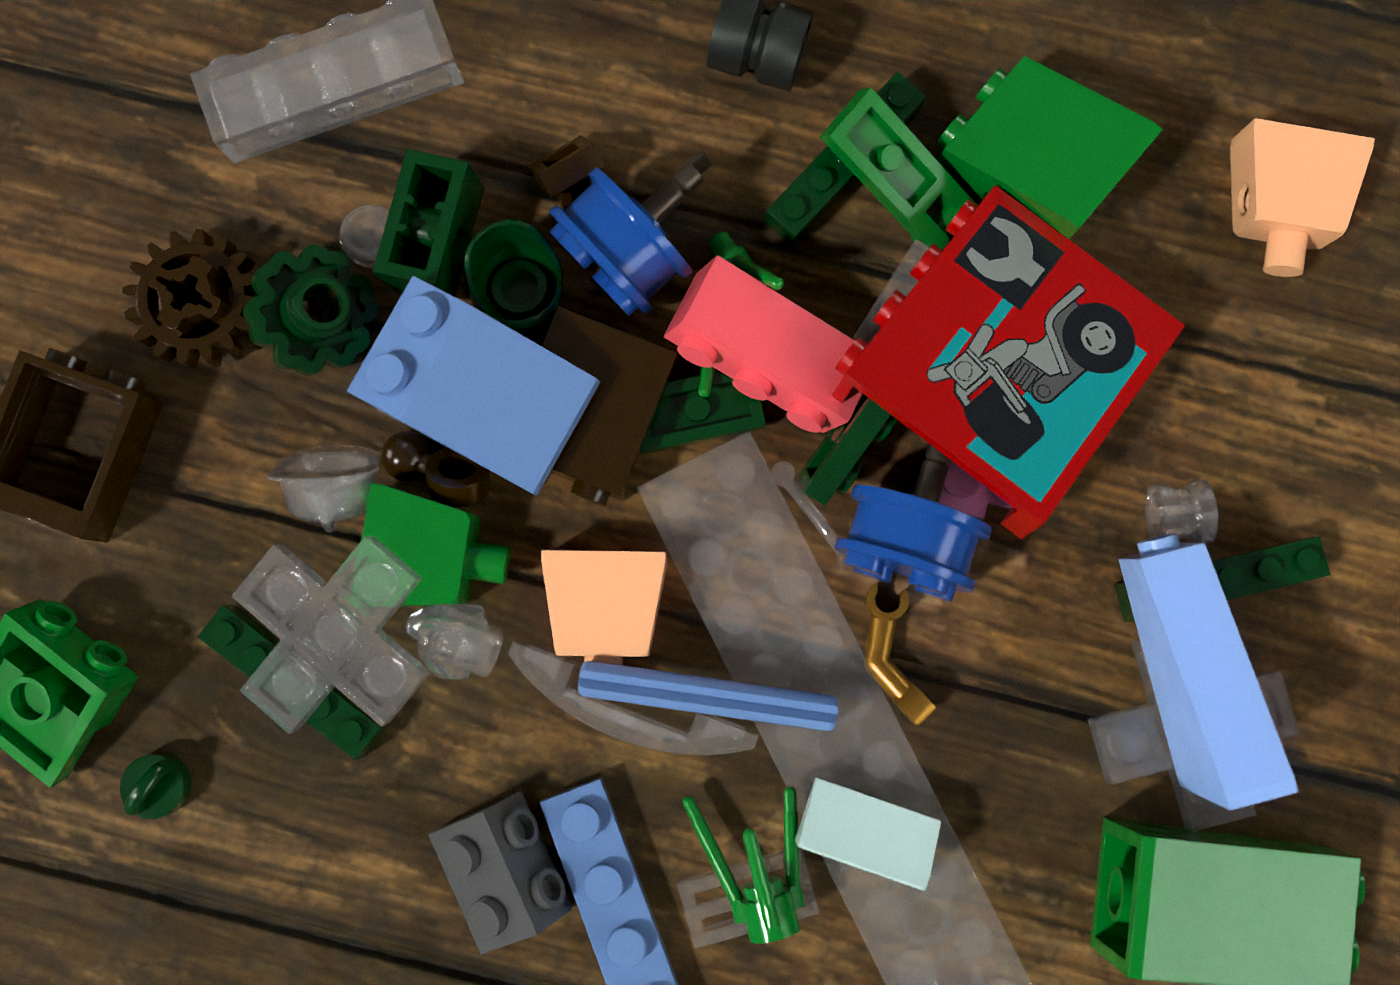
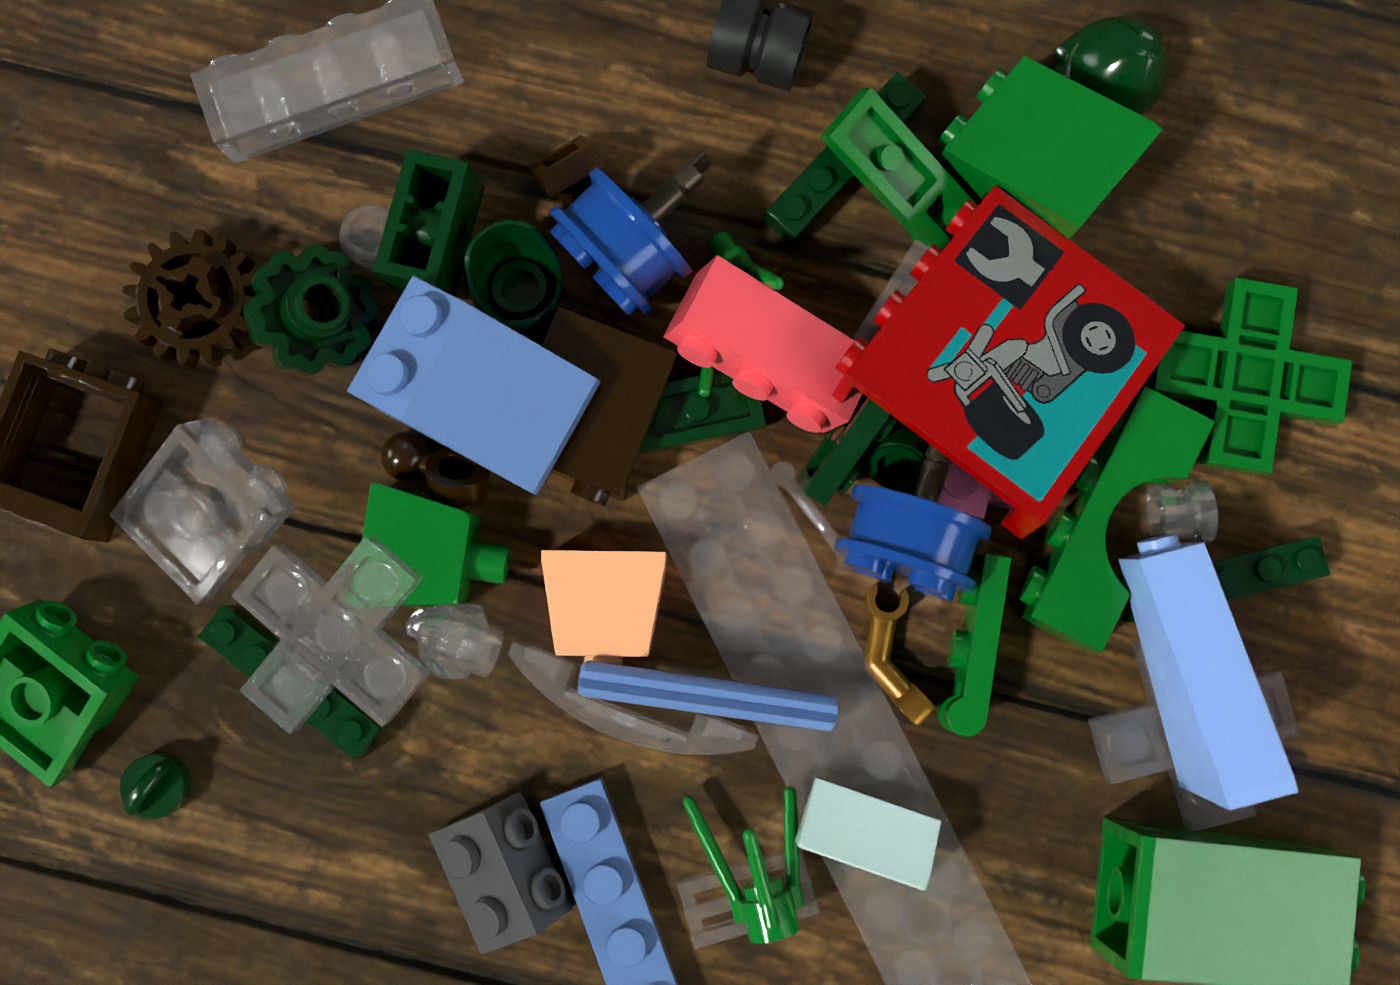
clear piece [267,445,381,532] -> none
light nougat torso [1230,118,1375,277] -> none
none -> clear plate [109,418,296,604]
none -> dark green tile [865,425,928,490]
none -> green plate [937,553,1011,737]
none -> green arch [1017,386,1215,653]
none -> dark green hair [1053,16,1169,115]
none -> green plate [1148,278,1352,476]

